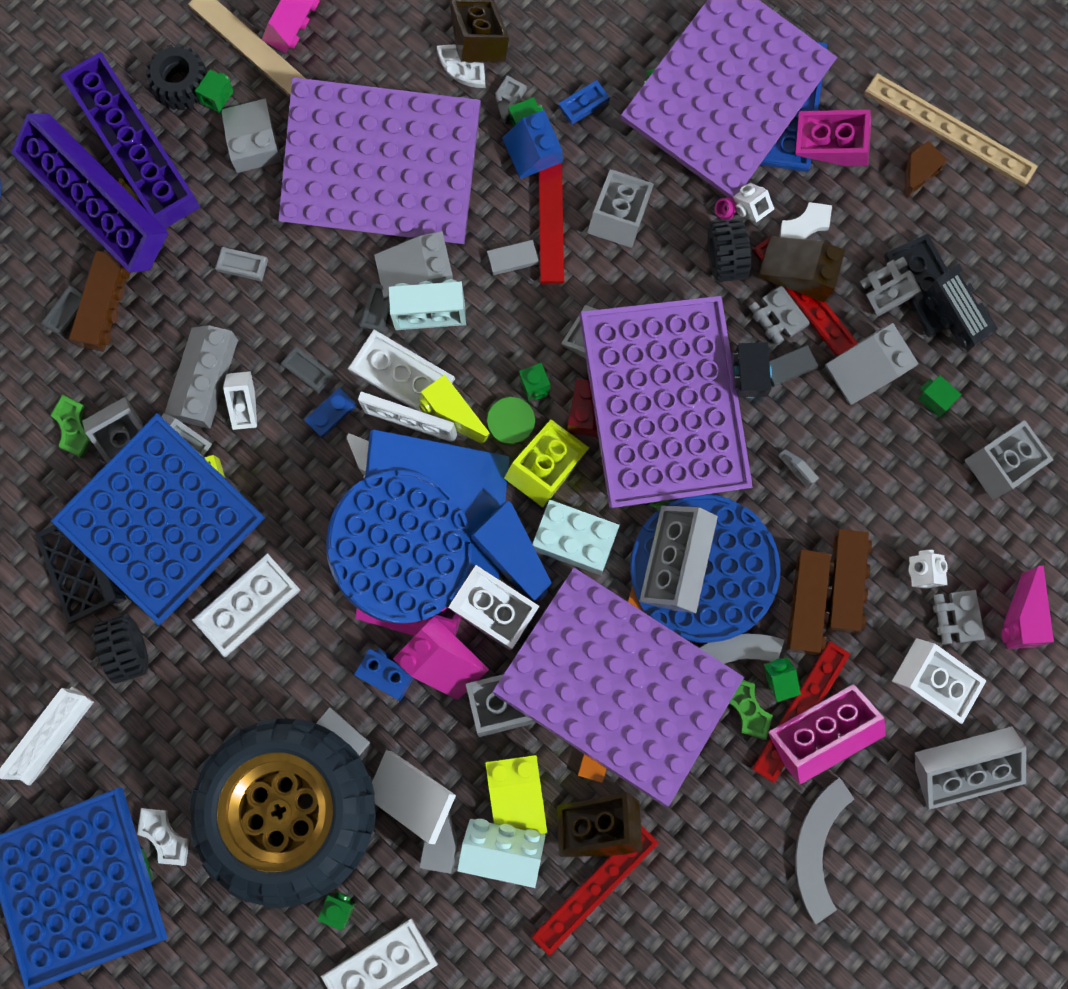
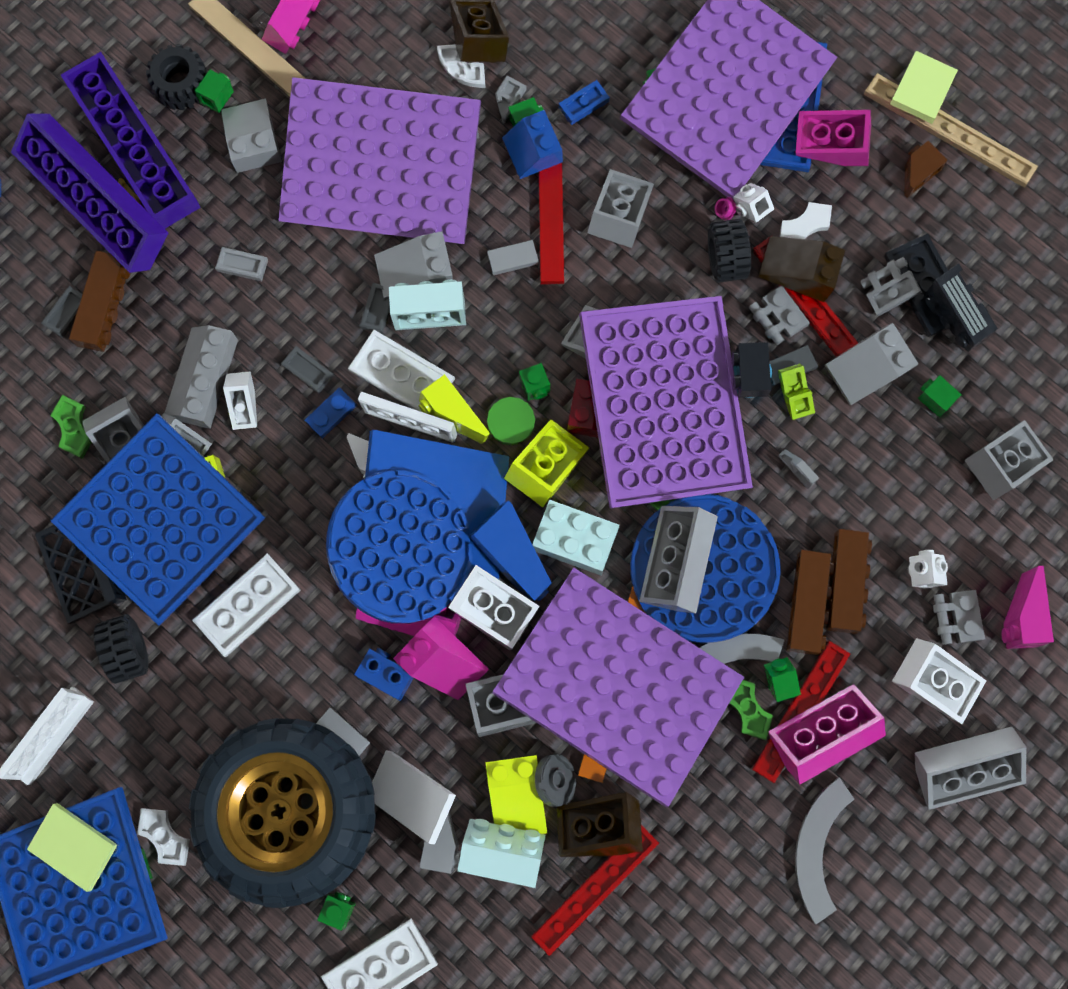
none -> yellowish green tile [27,803,117,892]
none -> dark grey tile [535,754,576,807]
none -> lime slope [778,364,815,420]
none -> yellowish green tile [890,51,958,124]

